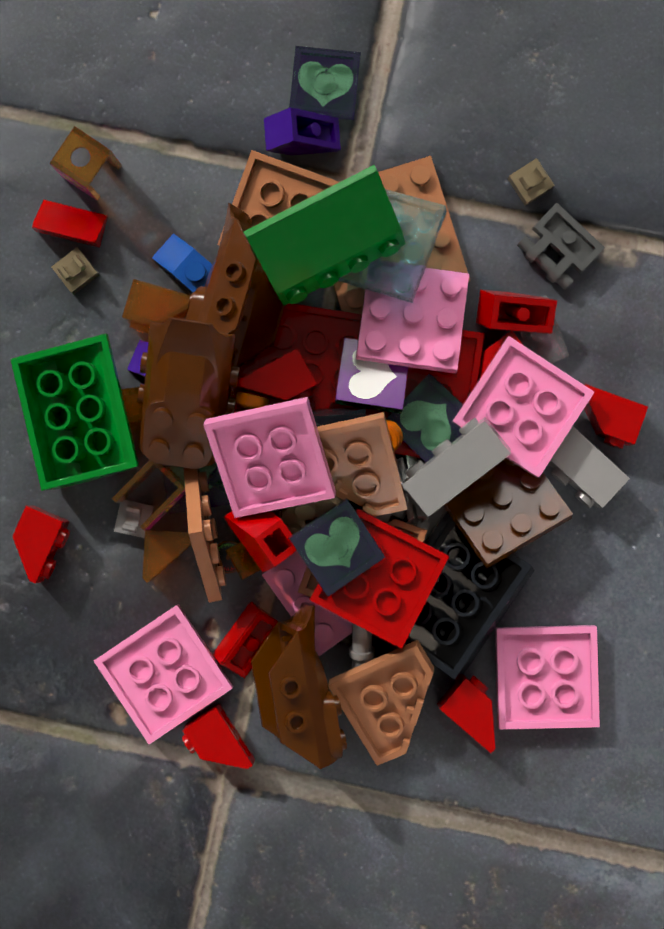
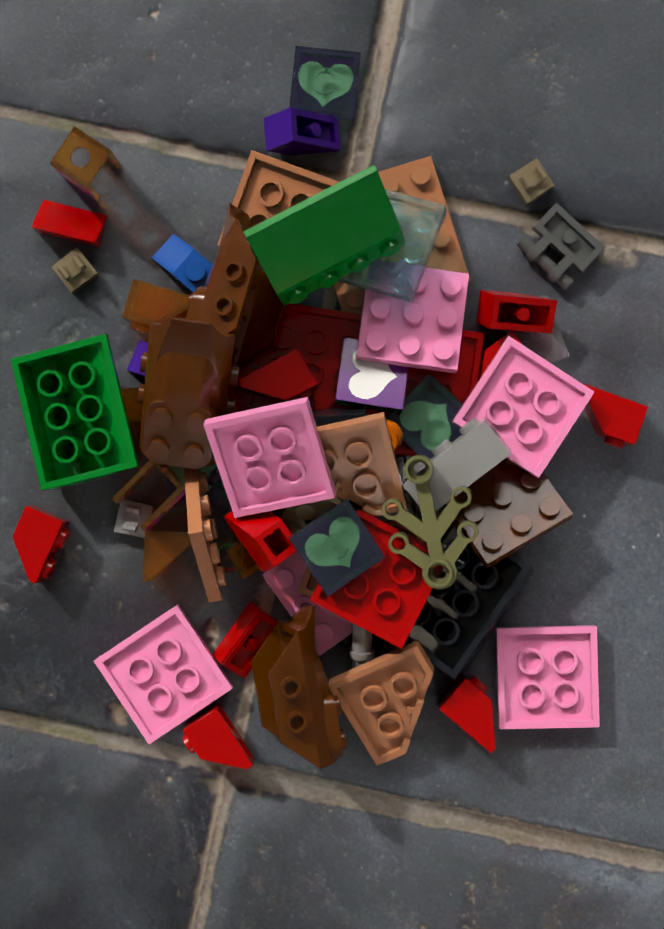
orange tile [235,392,269,410] -> none
light grey brick [548,426,630,508] -> none
none -> olive plant [382,455,479,590]

